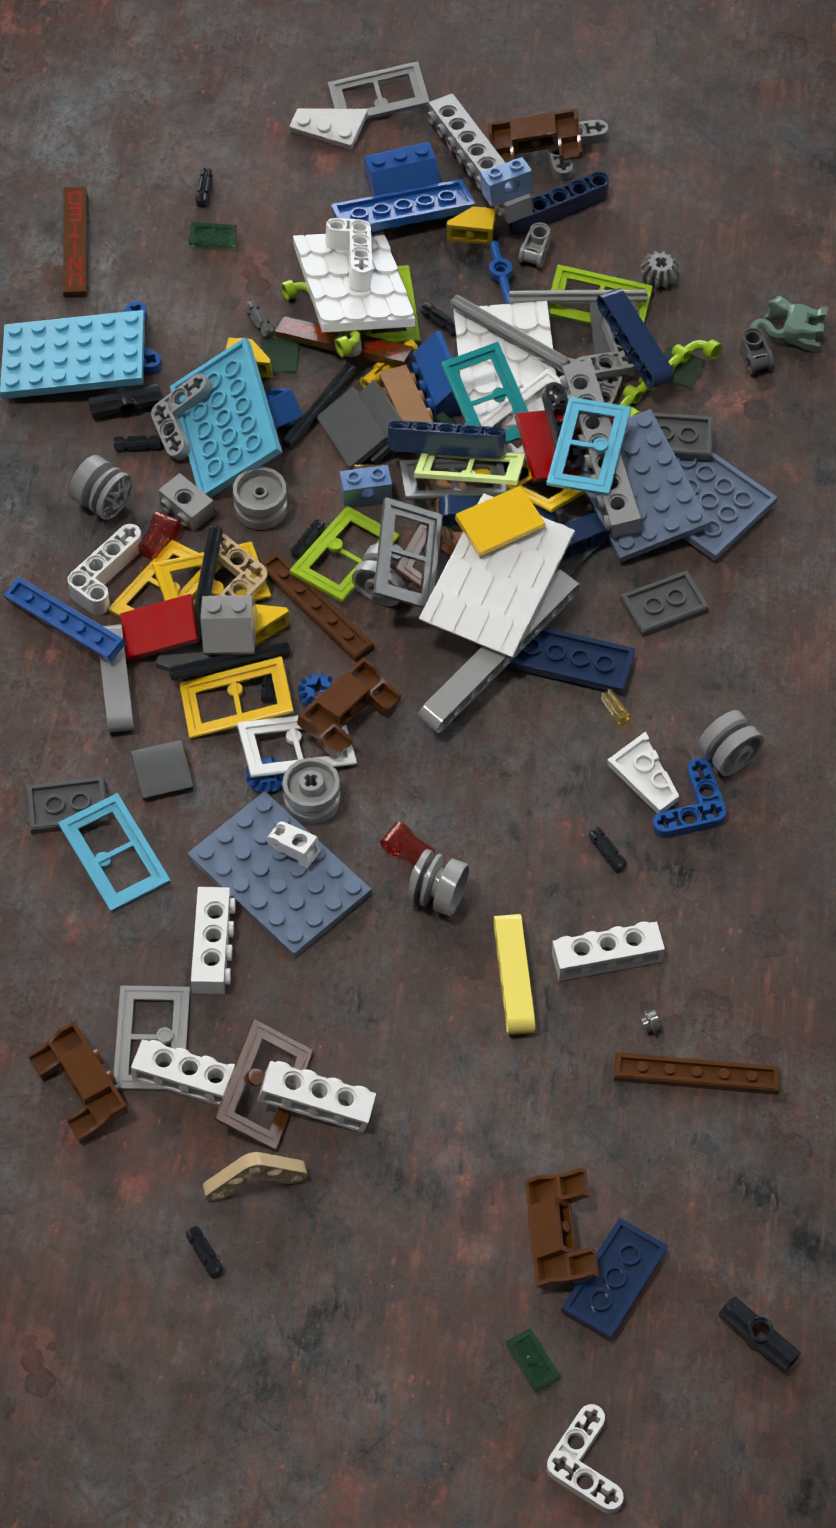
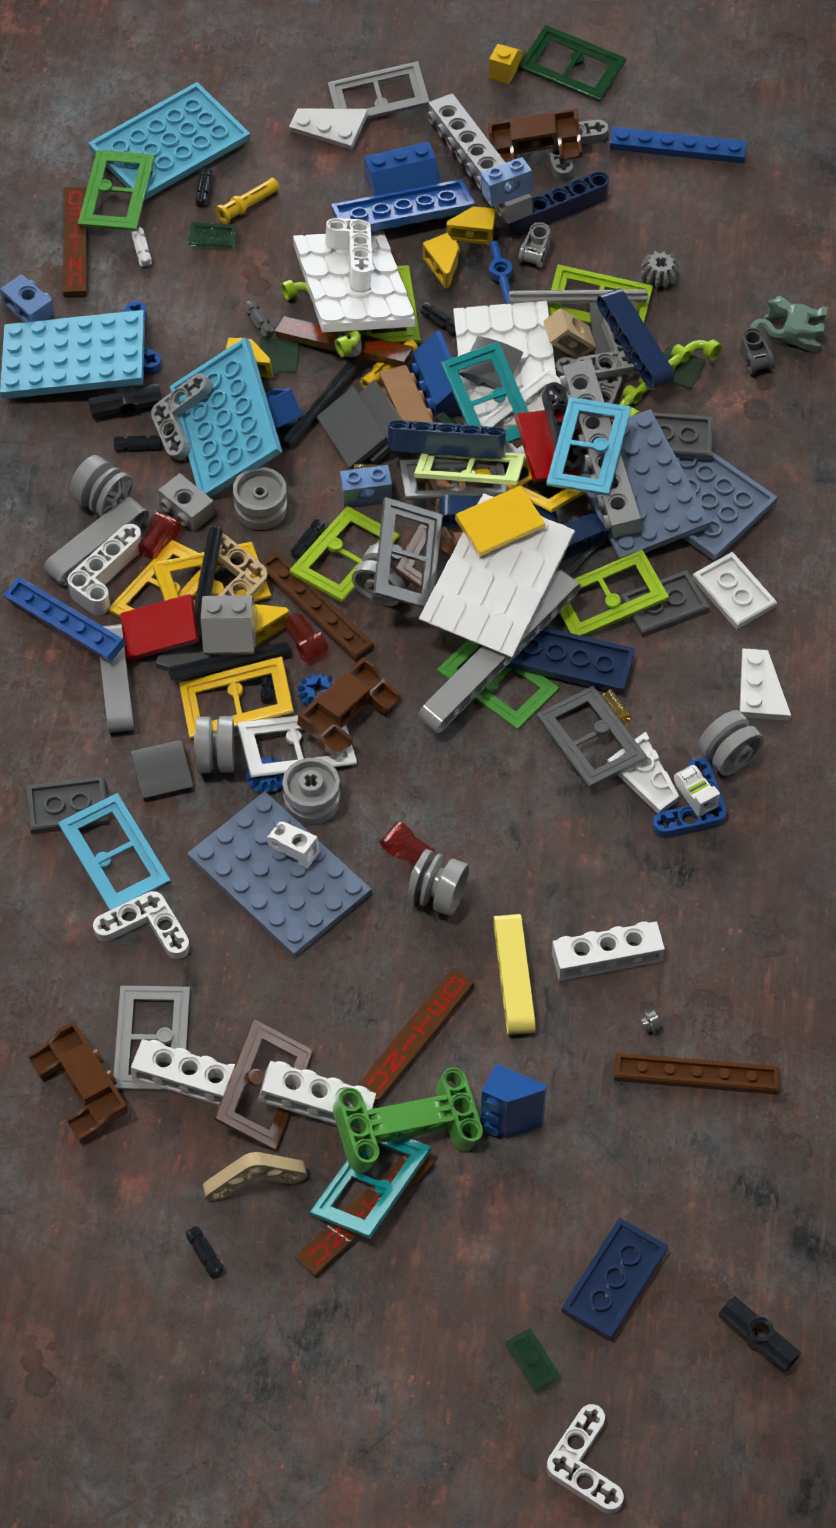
white brick [191,887,236,994] -> none
light grey axle [450,295,568,370] -> none
reddish brown bracket [525,1168,599,1290] -> none
black axle [588,827,627,872] -> none
none -> medium blue brick [0,274,54,322]
none -> light grey beam [43,497,149,586]
none -> bright green door [78,150,155,231]
none -> medium azure plate [88,82,251,200]
none -> white beam [93,891,190,959]
none -> white axle [131,227,152,267]
none -> light grey wheel [194,716,235,774]
none -> yellow pin [215,178,280,225]
none -> clear red piece [284,613,329,662]
none -> reddish brown tile [295,1154,434,1278]
none -> teal door [309,1138,432,1239]
none -> bright green beam [333,1068,483,1173]
none -> reddish brown tile [356,967,475,1104]
none -> yellow slope [423,233,460,289]
none -> bright green door [437,640,560,730]
none -> dark grey slope [459,336,524,388]
none -> blue slope [480,1064,547,1138]
none -> yellow slope [489,44,525,84]
none -> dark green door [518,25,626,102]
none -> dark grey door [536,686,648,788]
none -> tan brick [543,308,596,359]
none -> lime door [559,550,669,636]
none -> blue plate [610,127,746,164]
none -> white leg [674,765,720,817]
none -> white tile [692,552,777,630]
none -> white wing [740,649,791,721]

